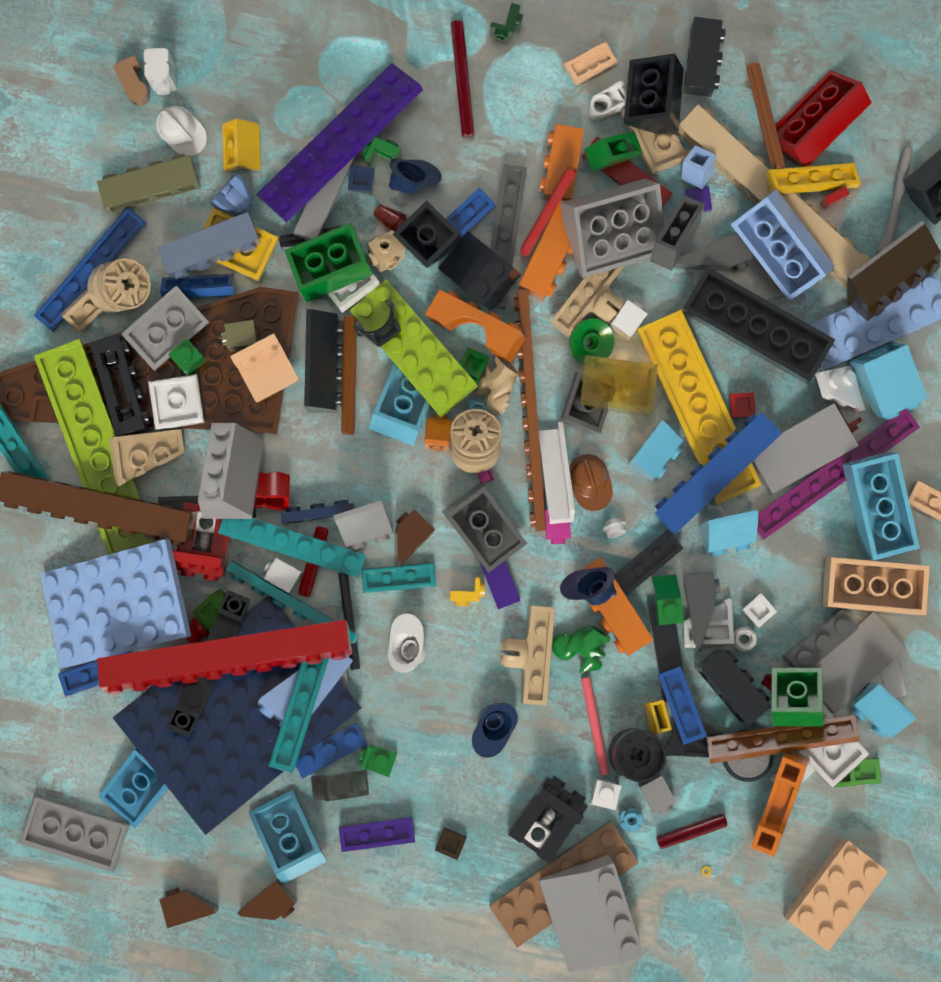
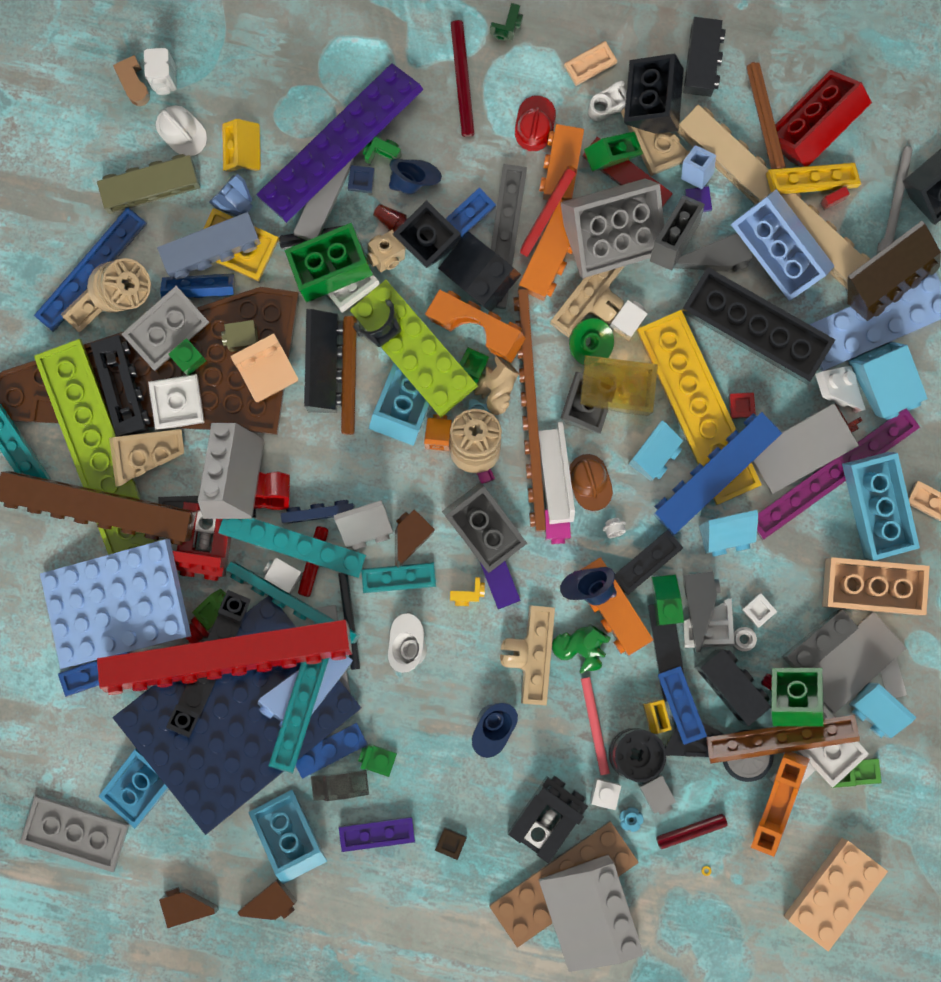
none -> red piece [515,96,556,151]

